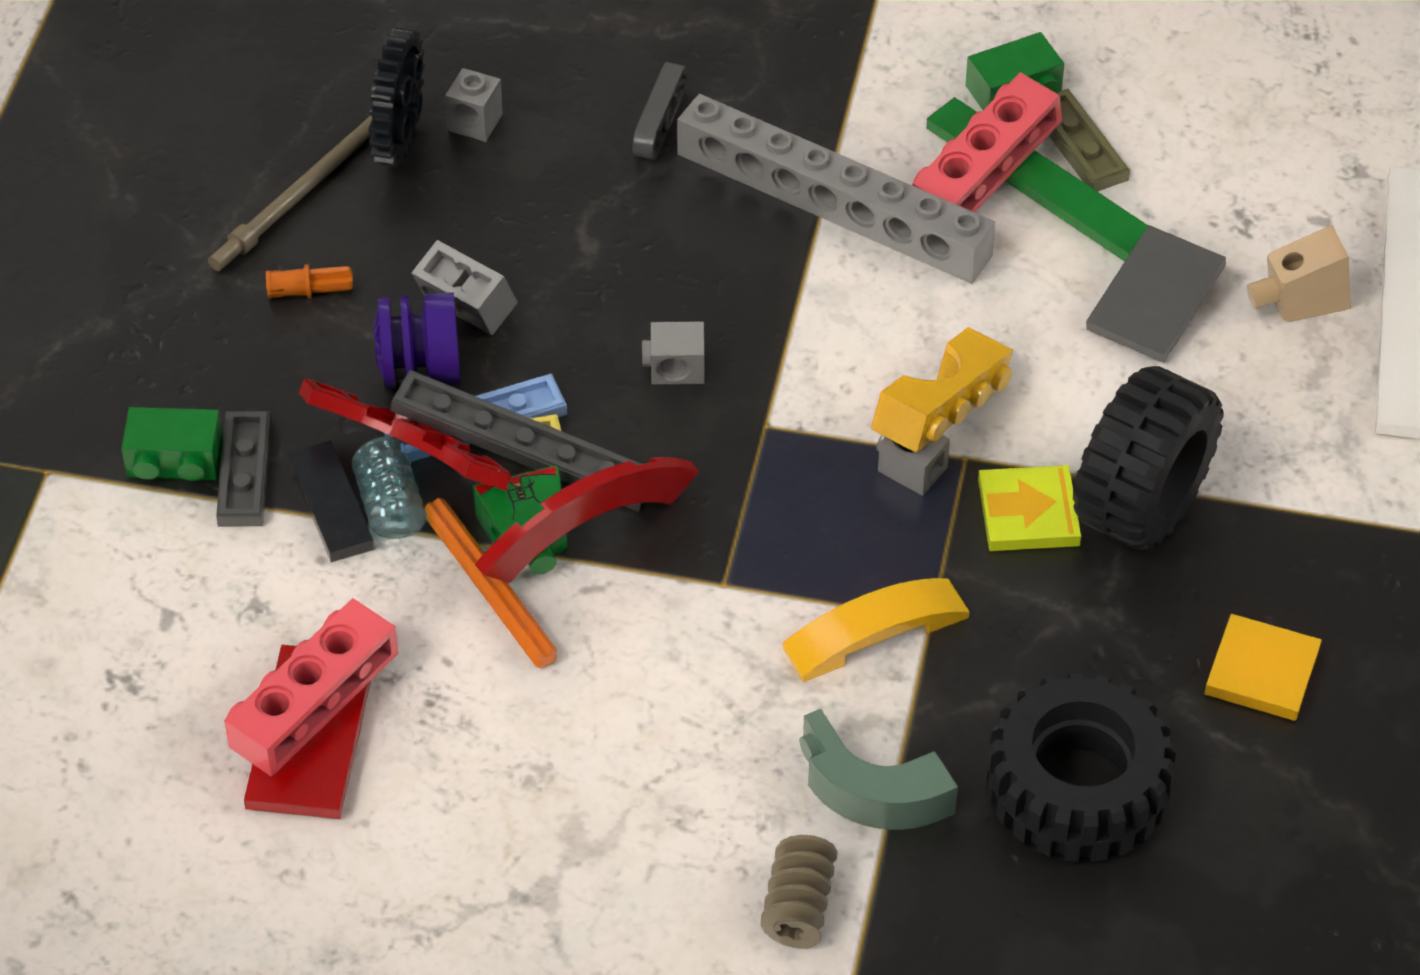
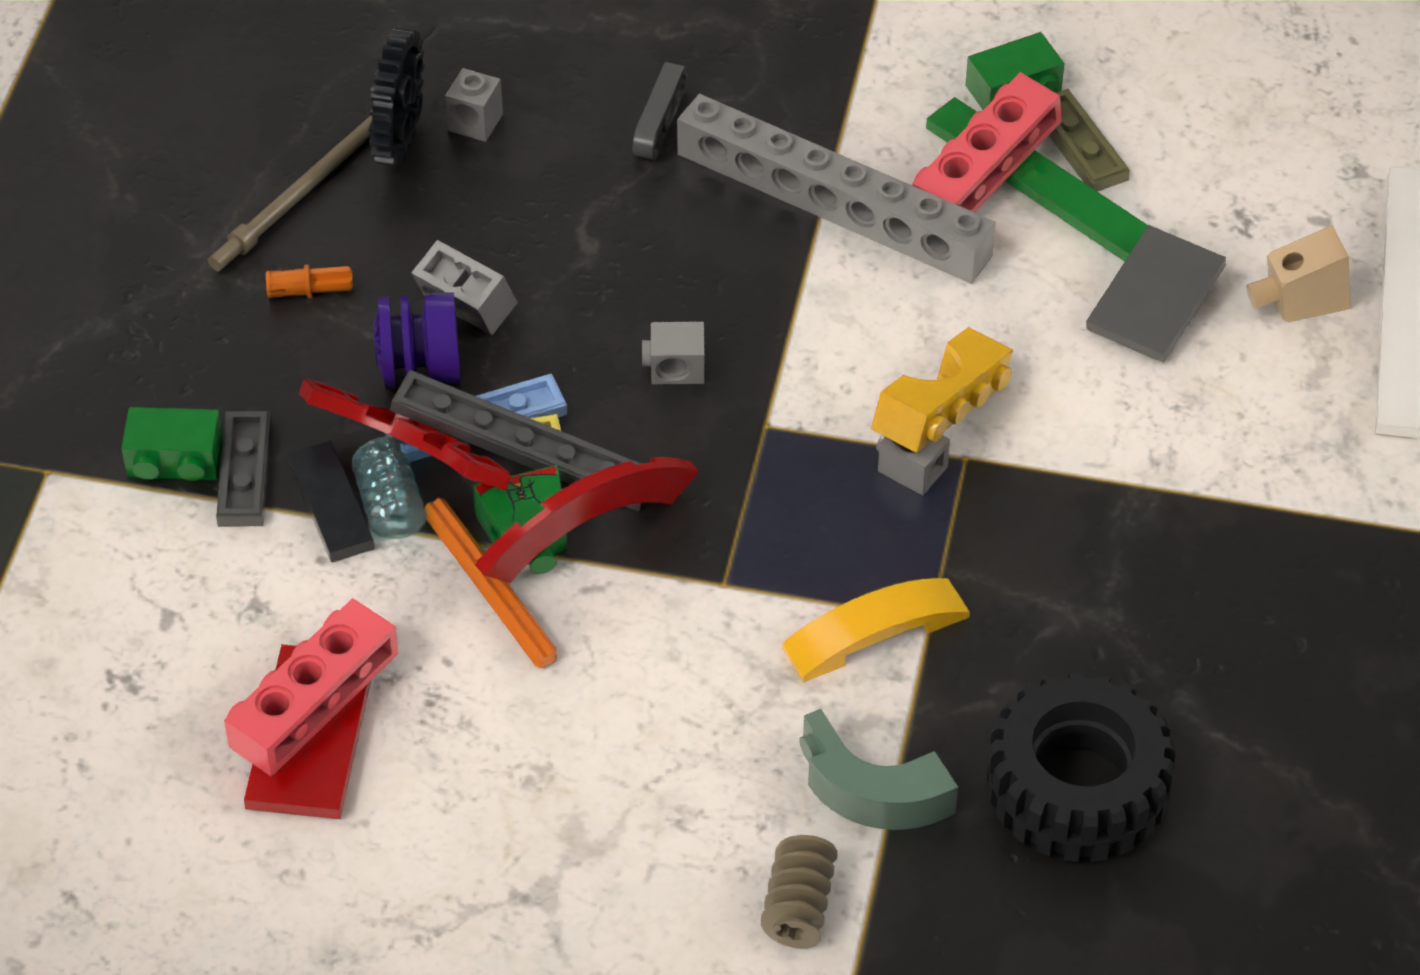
neon yellow tile [978,465,1081,551] -> none
black tyre [1073,366,1224,550] -> none
yellow tile [1204,614,1322,721] -> none

